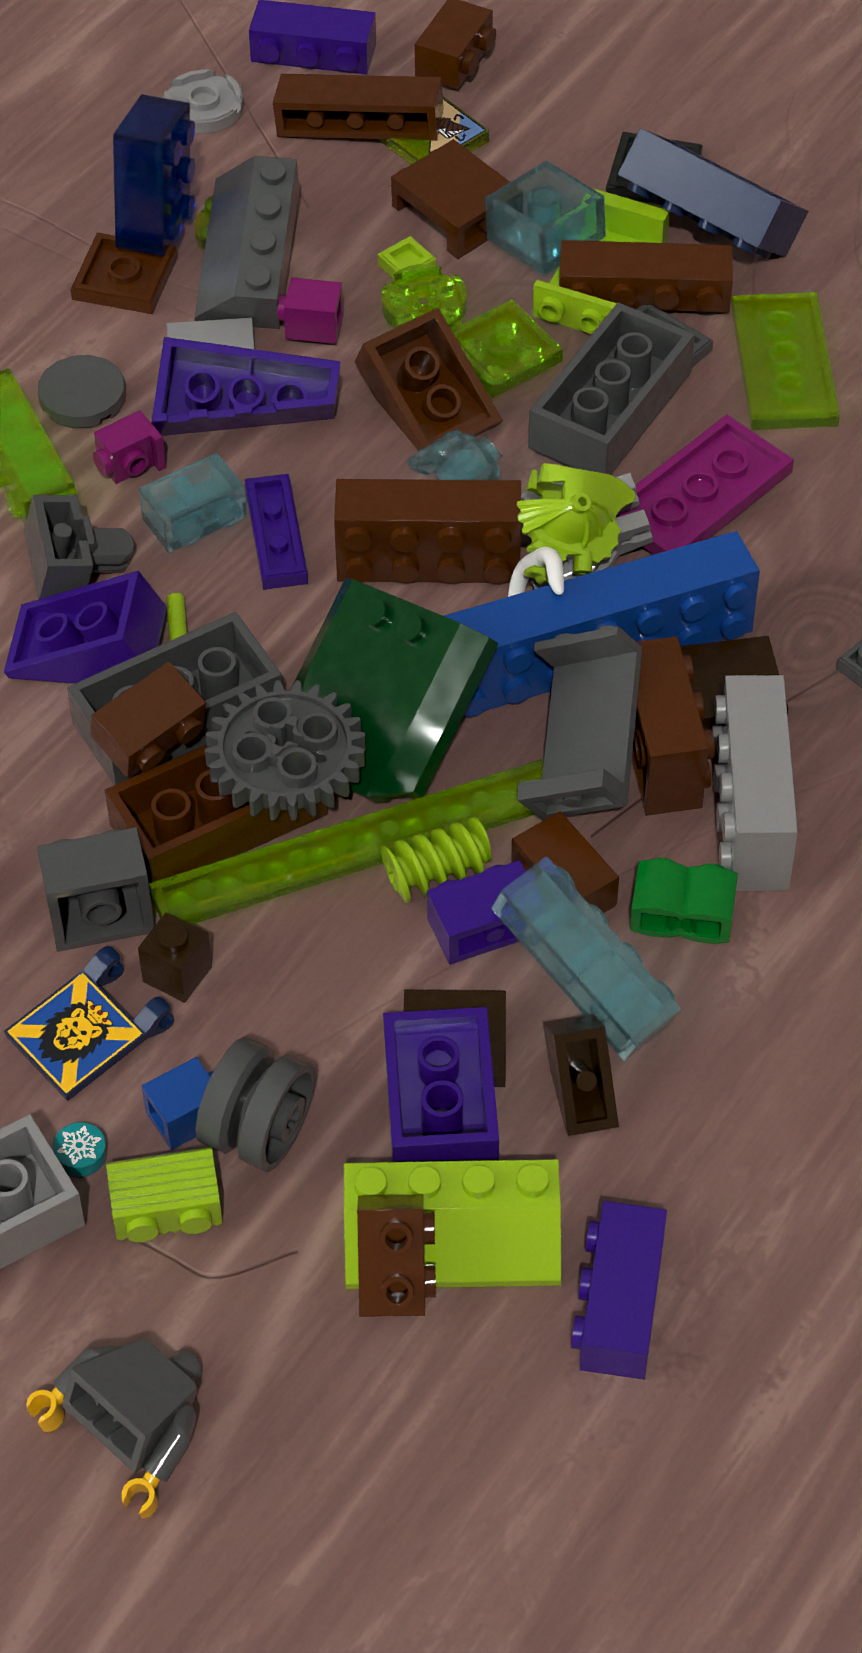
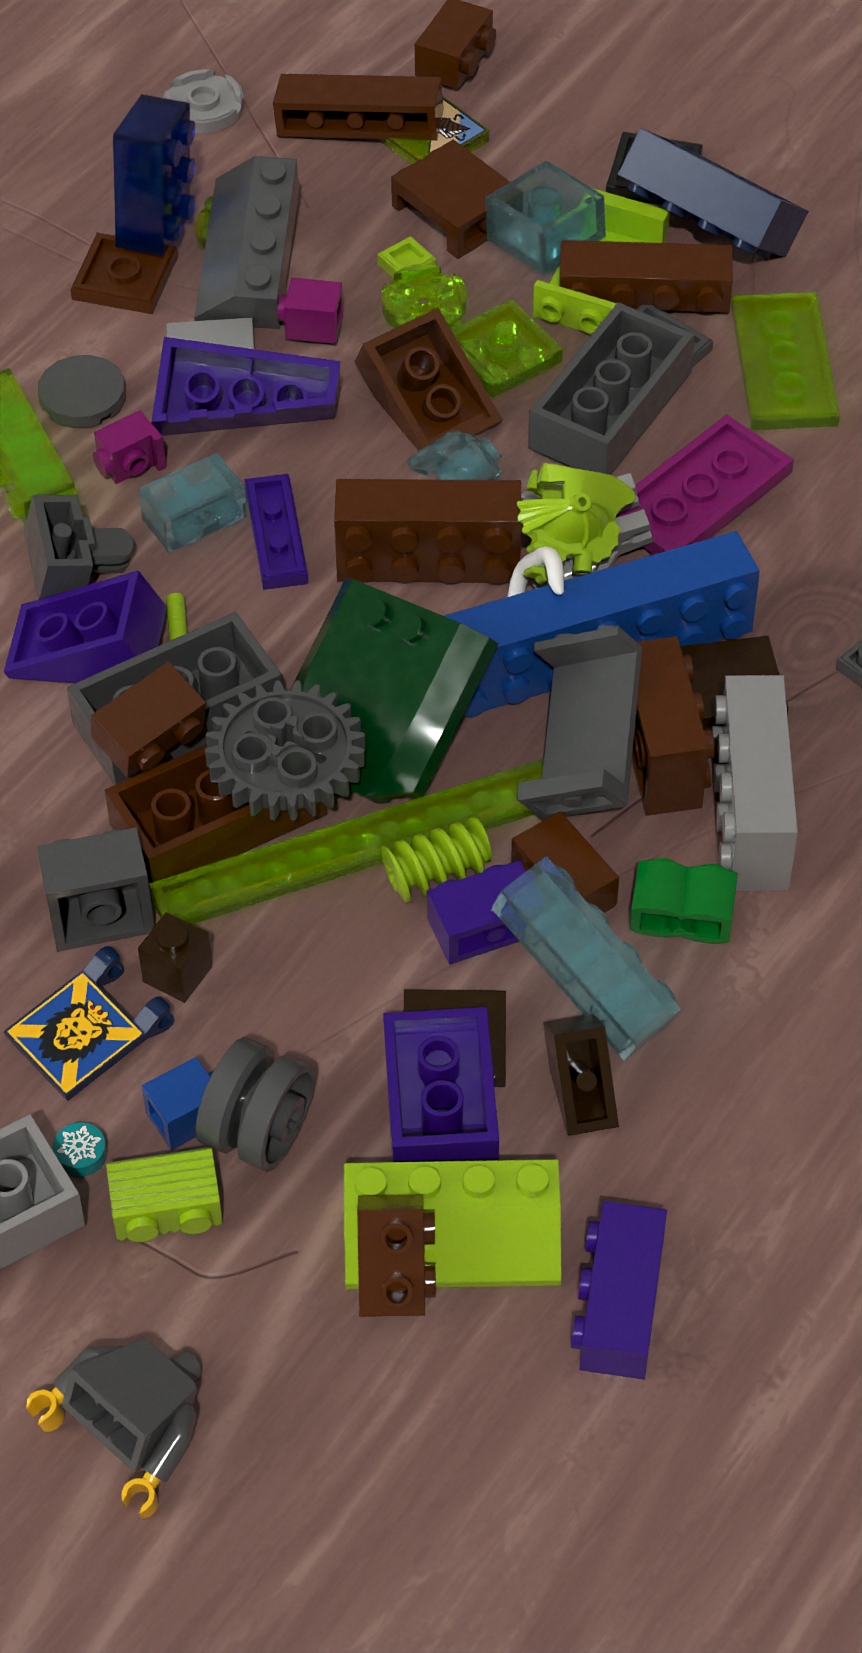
dark purple brick [249,0,376,75] -> none

